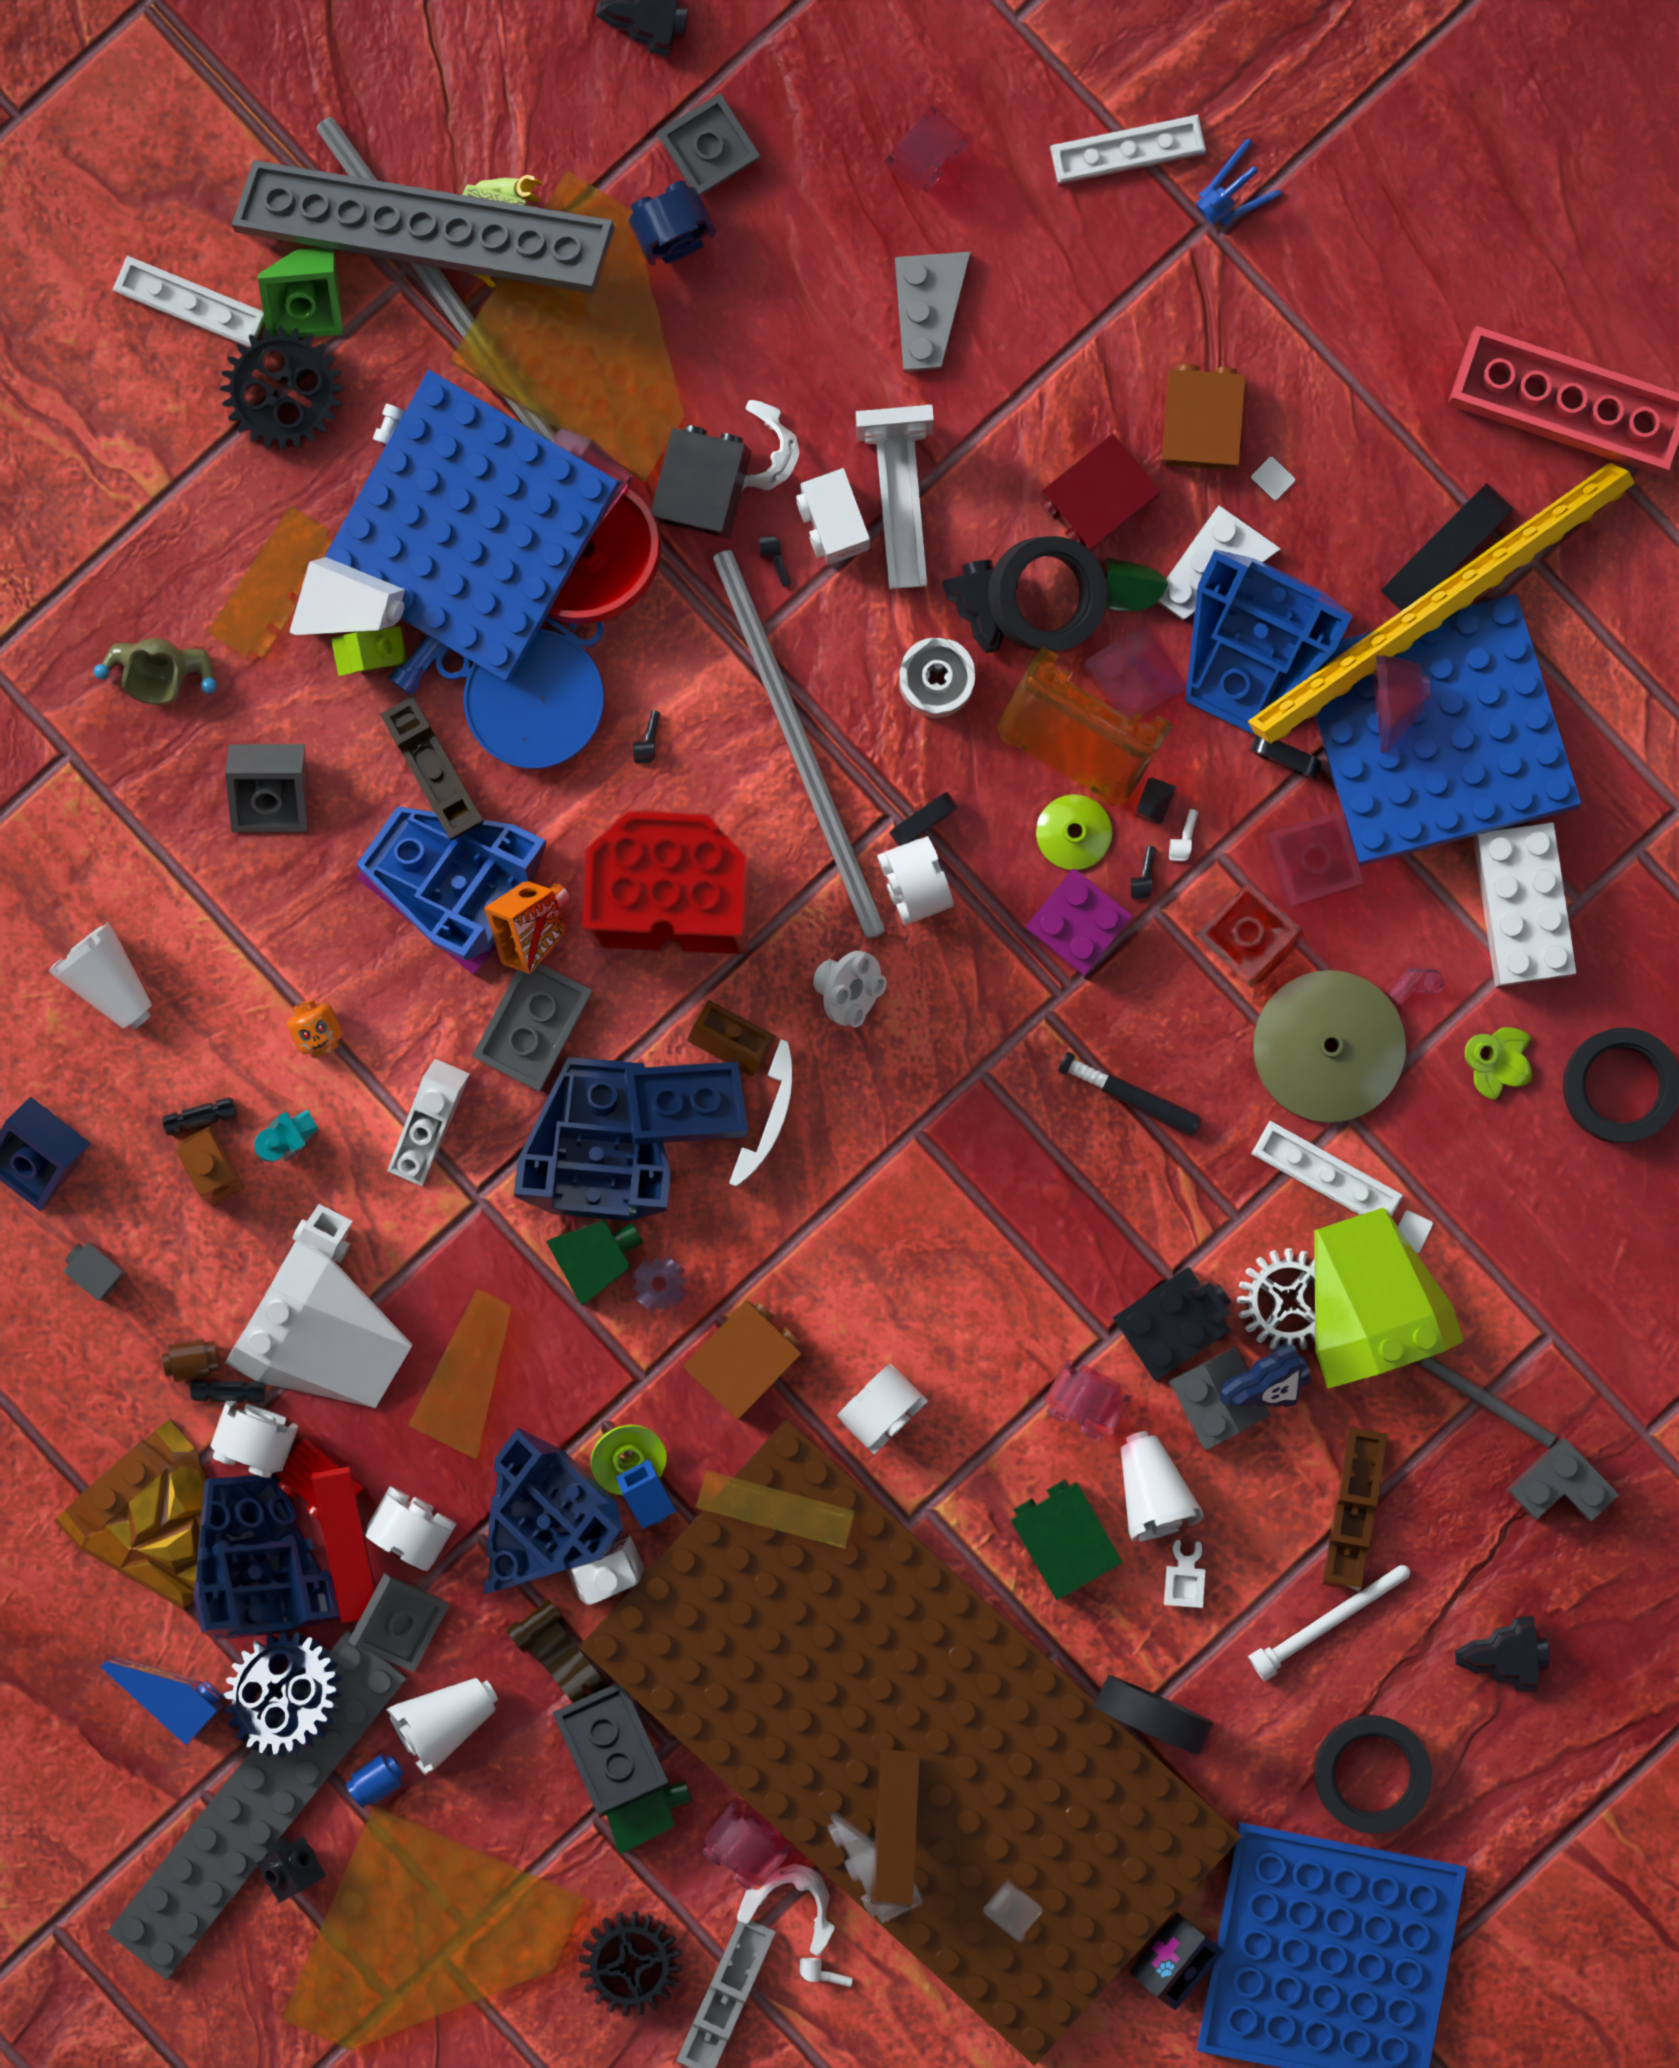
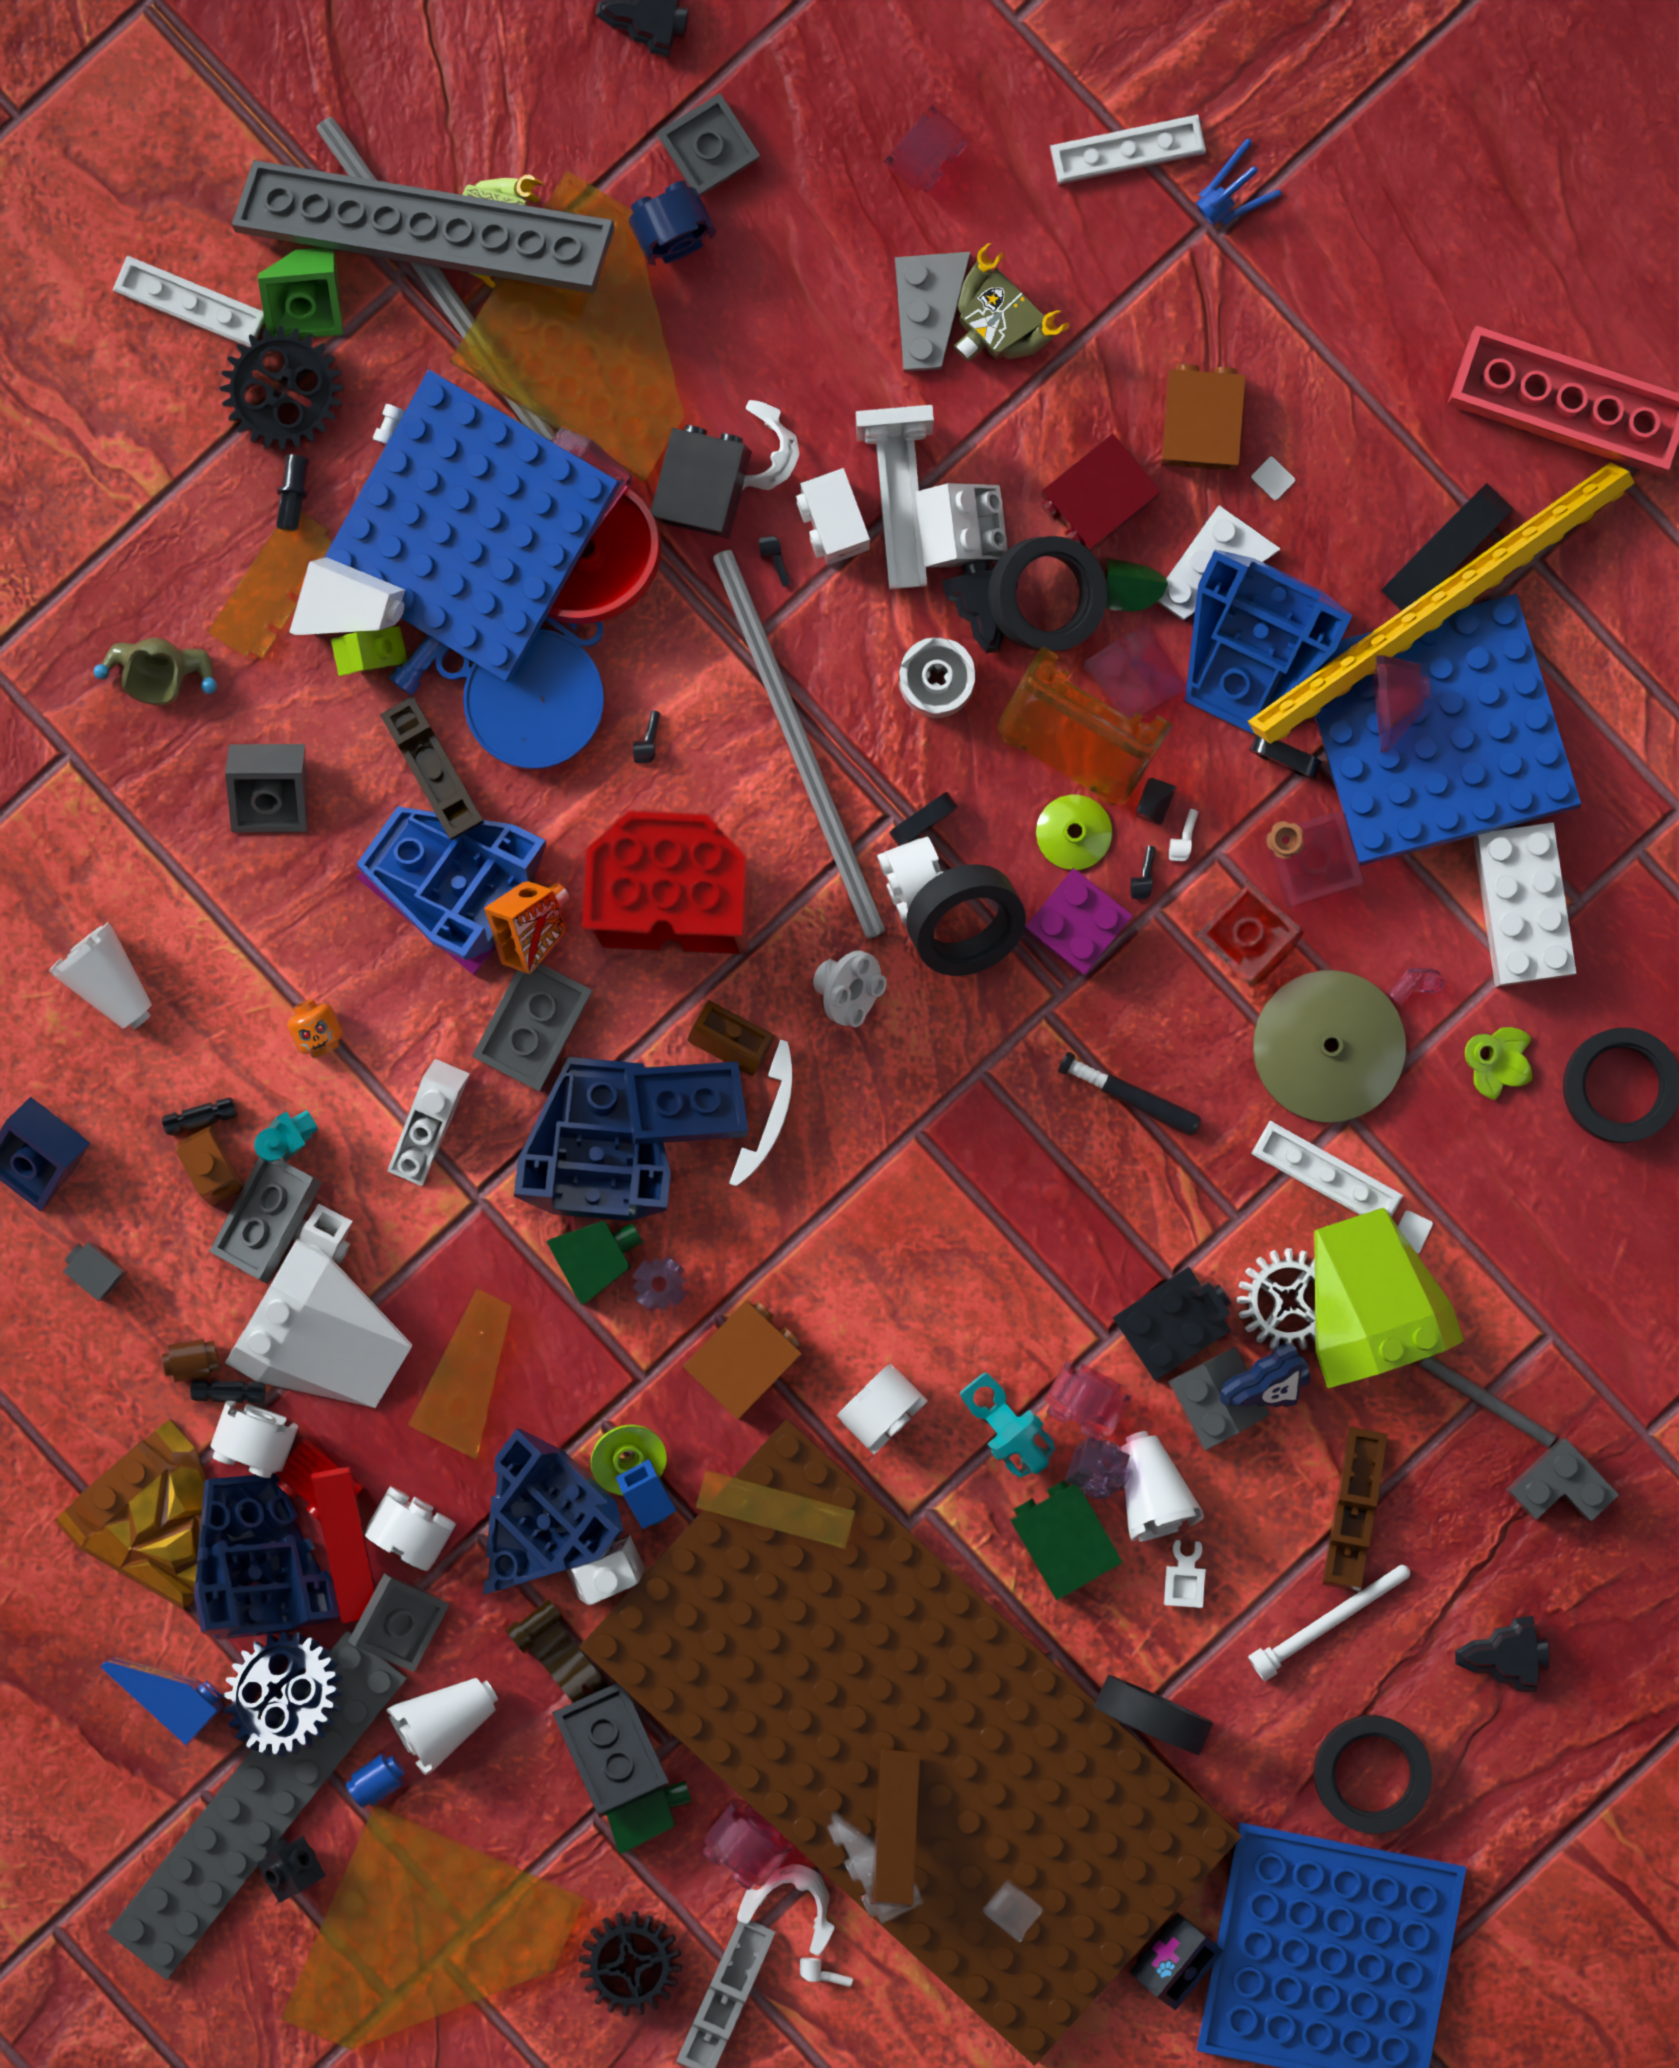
none -> dark grey plate [209,1158,322,1284]
none -> black axle [276,455,309,532]
none -> black tyre [906,864,1026,976]
none -> white slope [915,483,1008,567]
none -> olive torso [954,243,1070,362]
none -> teal piece [960,1372,1056,1478]
none -> clear purple brick [1065,1437,1130,1499]
none -> nougat plate [1266,821,1304,859]

